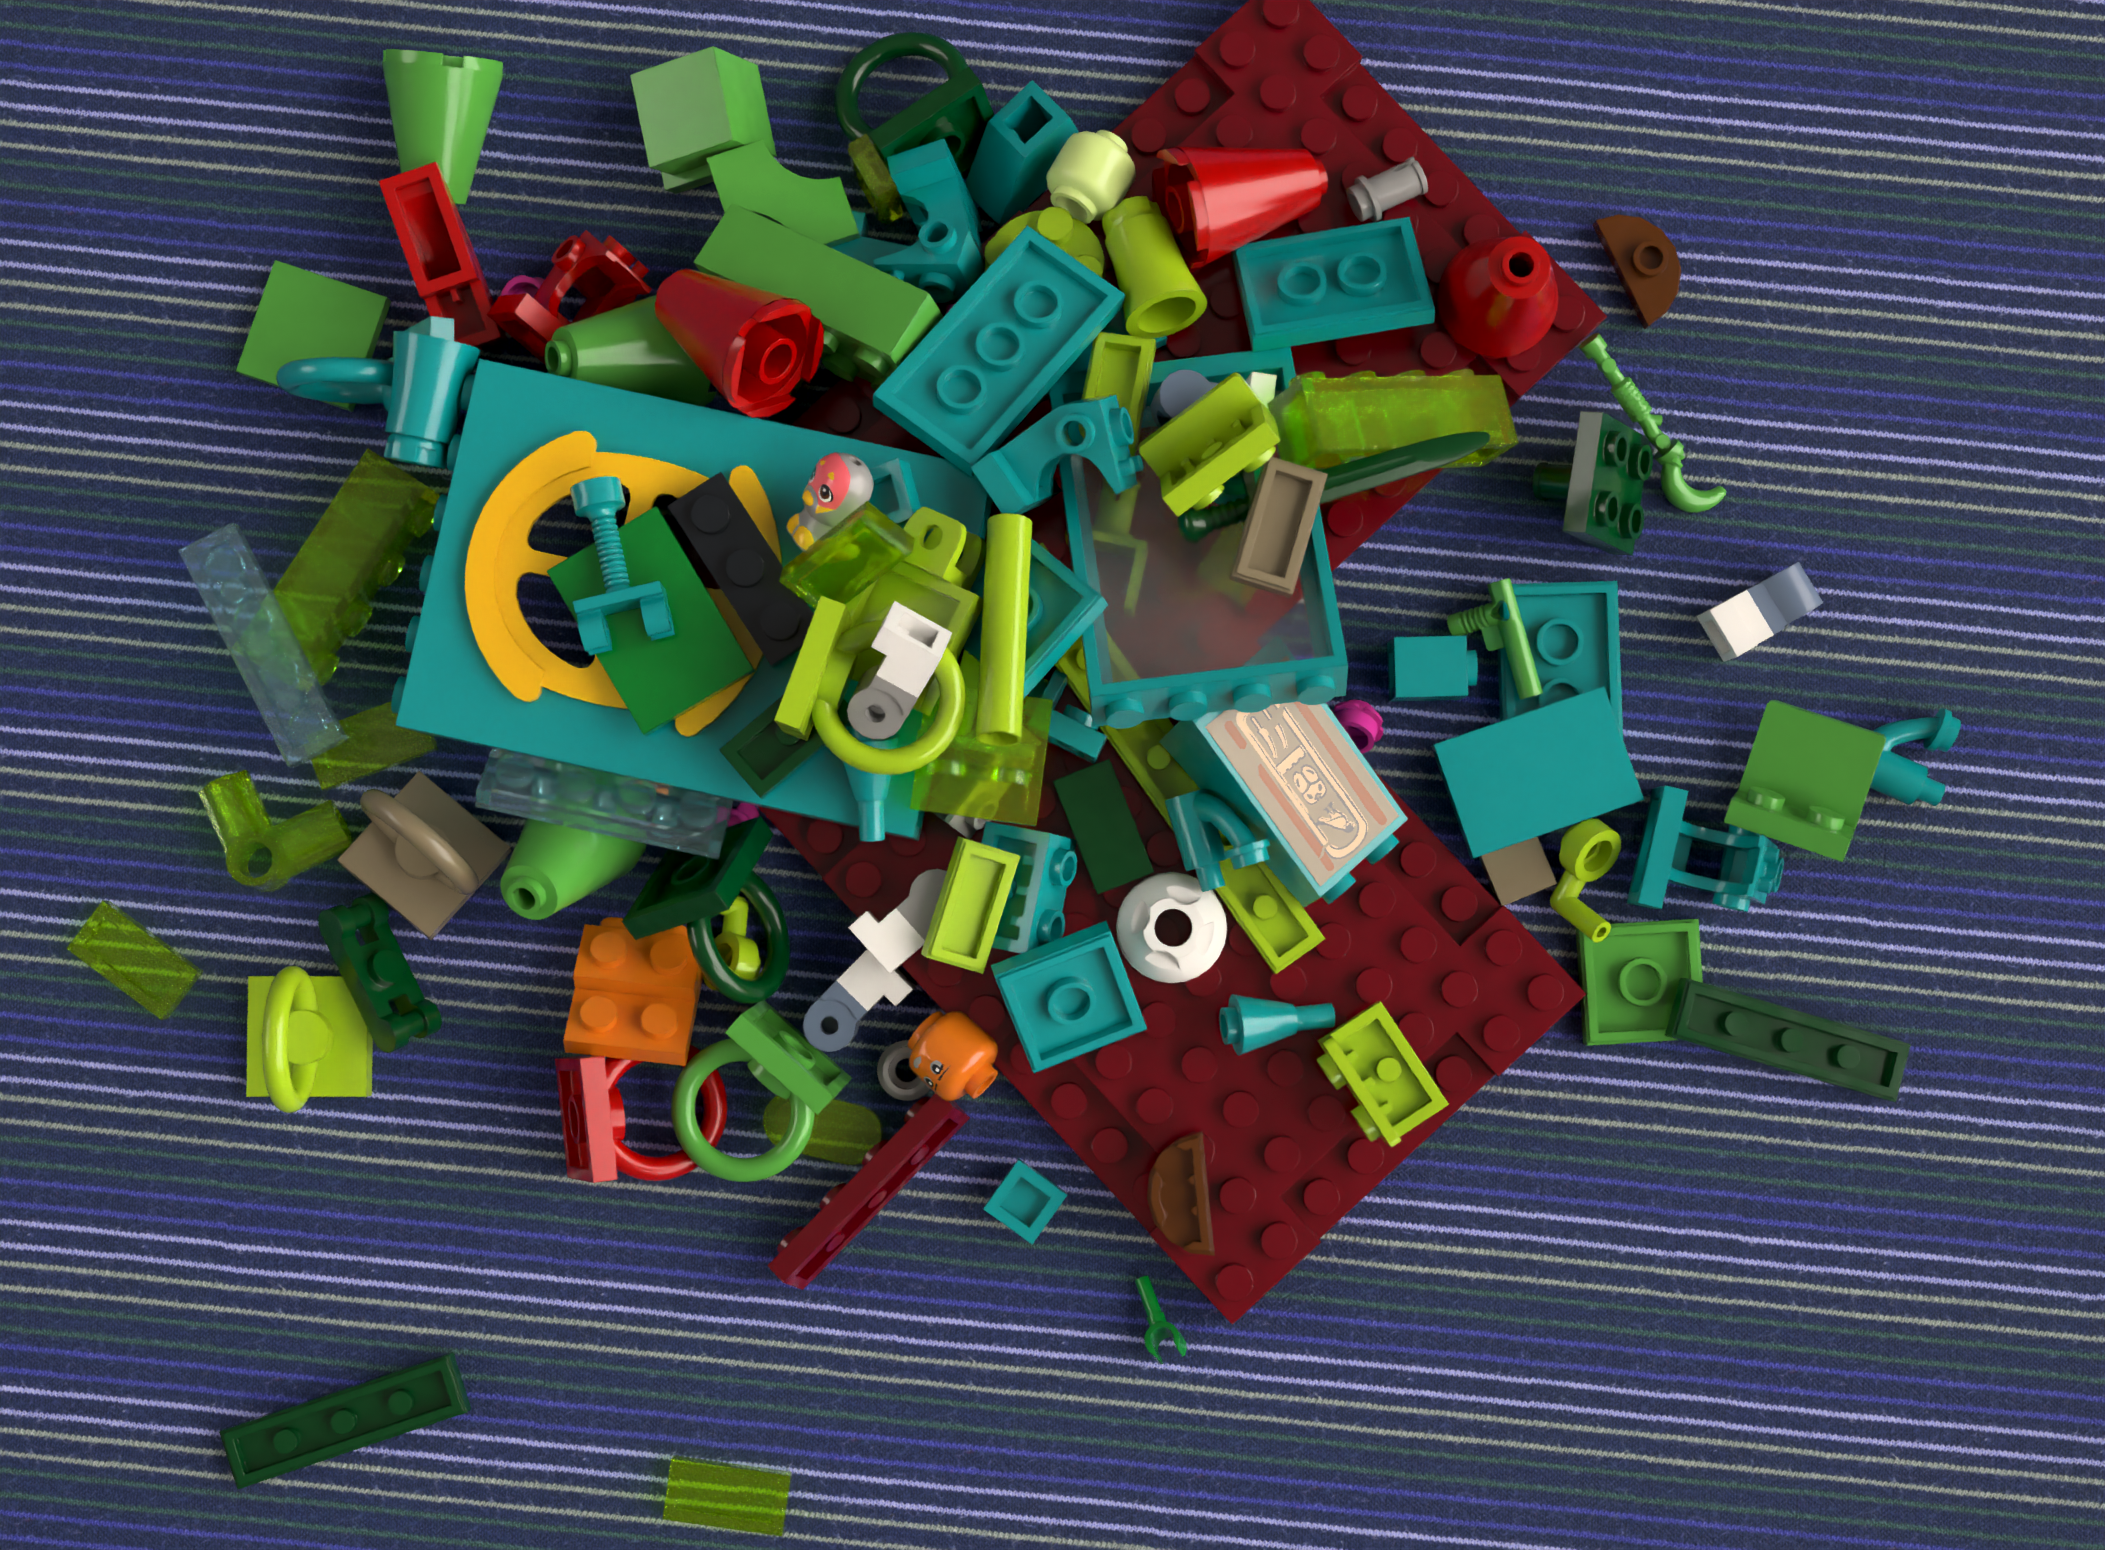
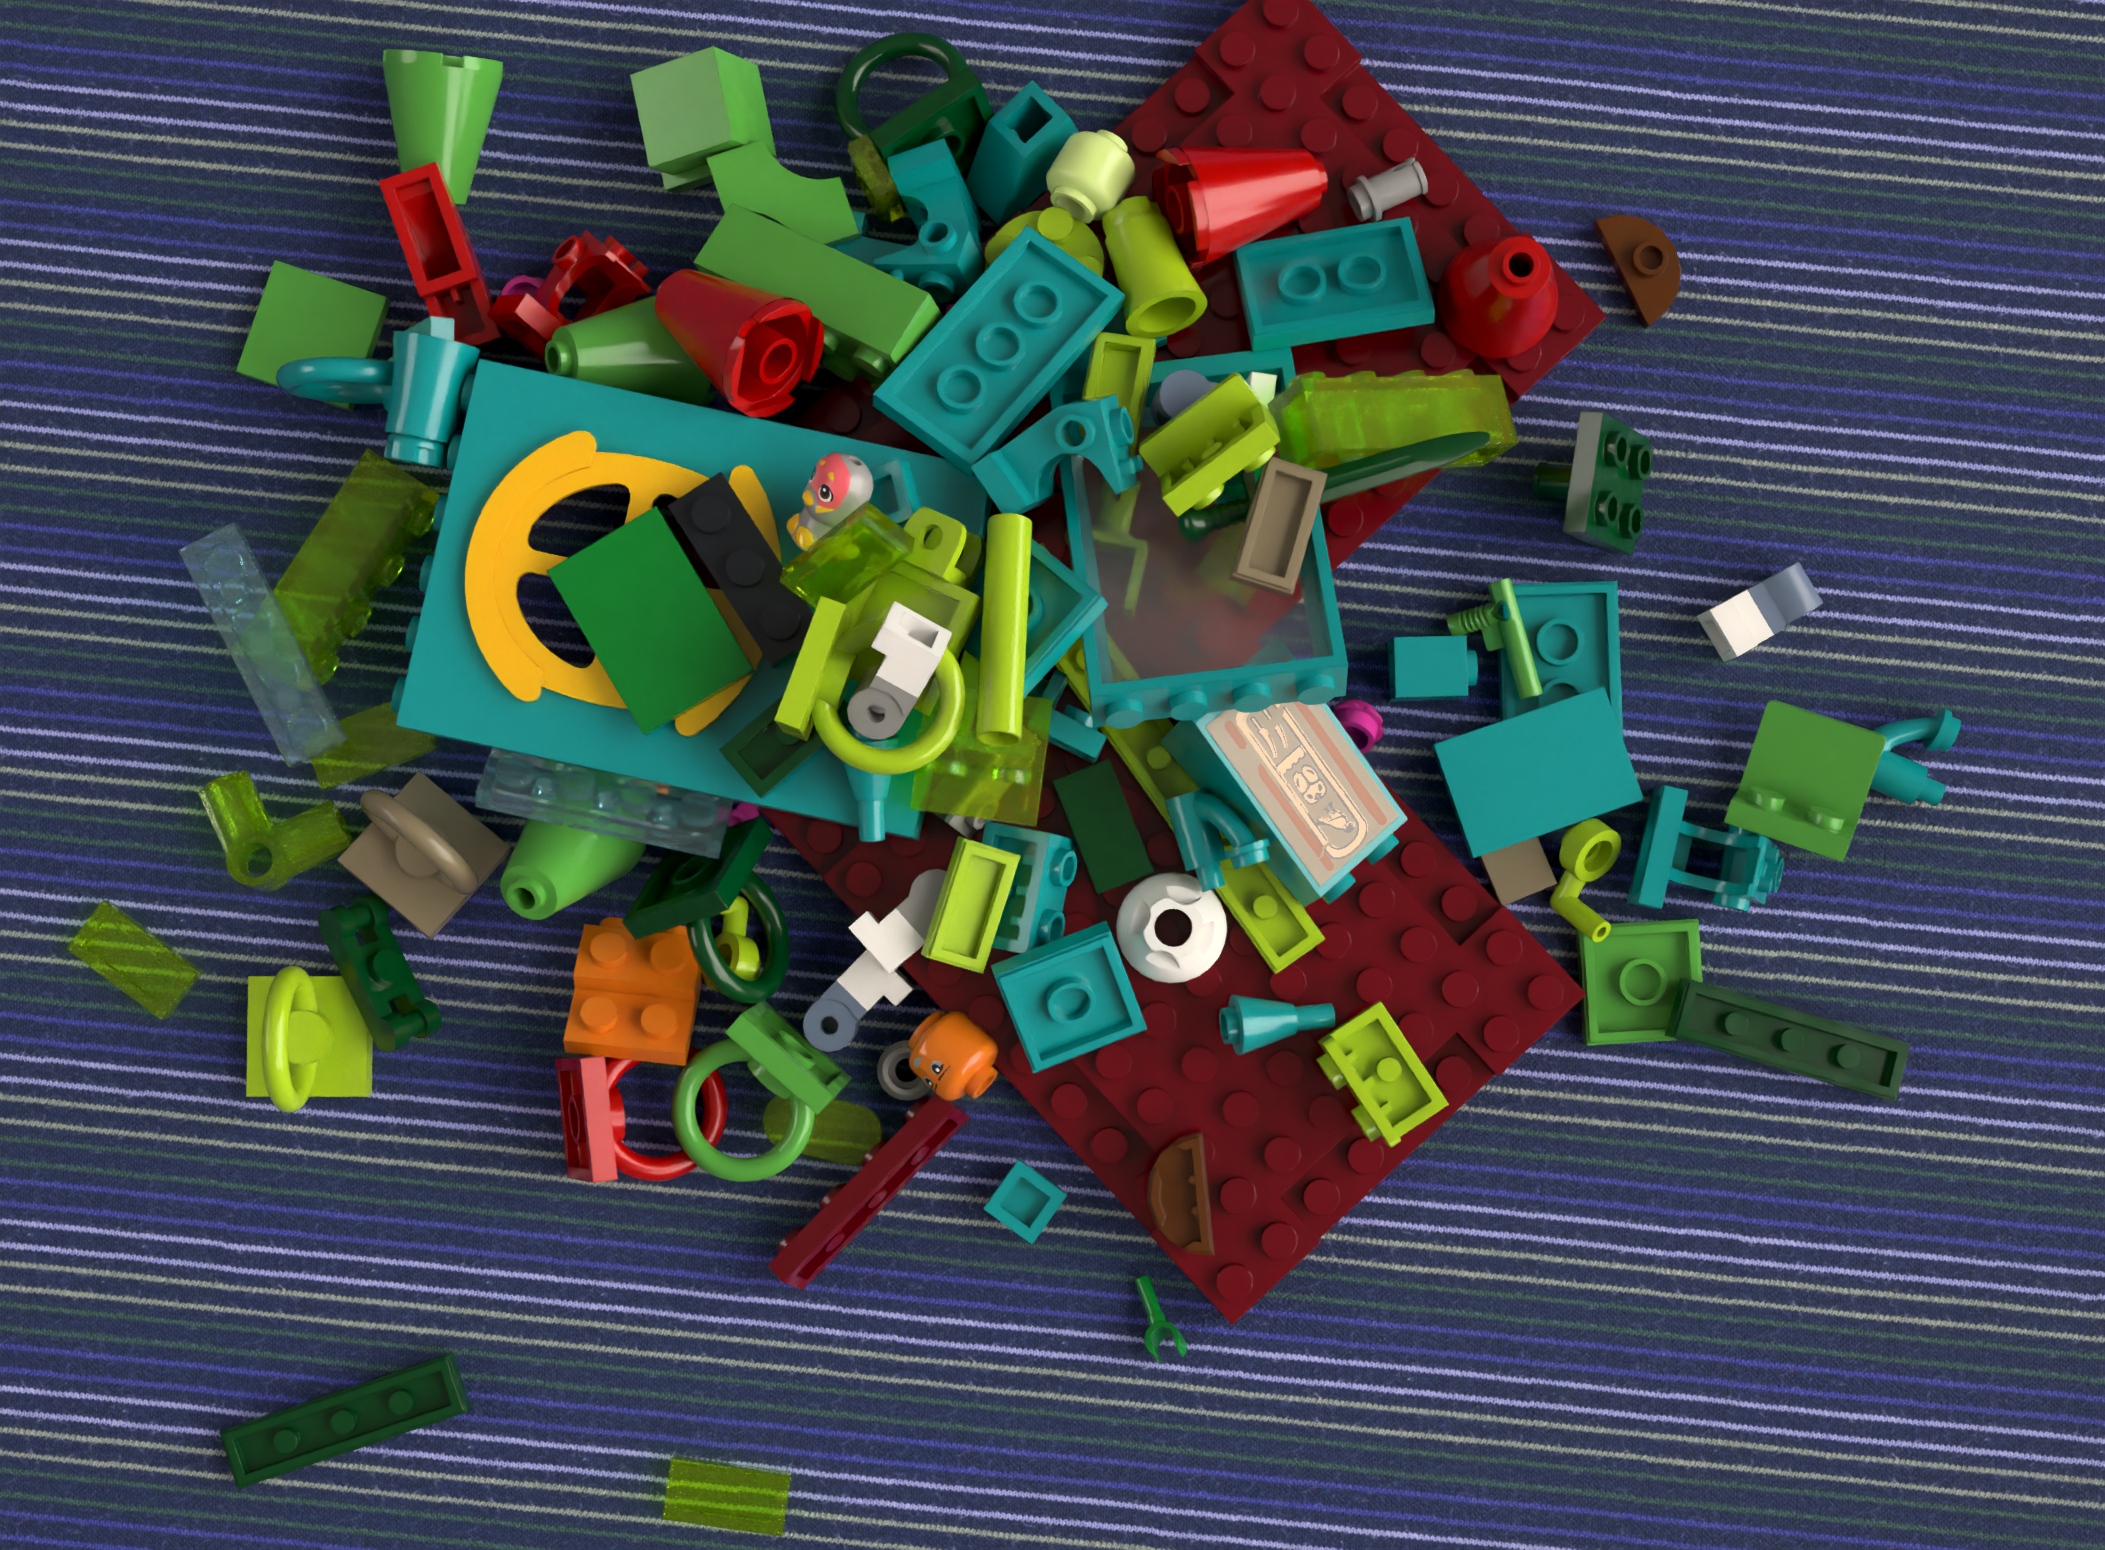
teal bar [570,476,675,656] -> none
bright green piece [1579,333,1726,513] -> none

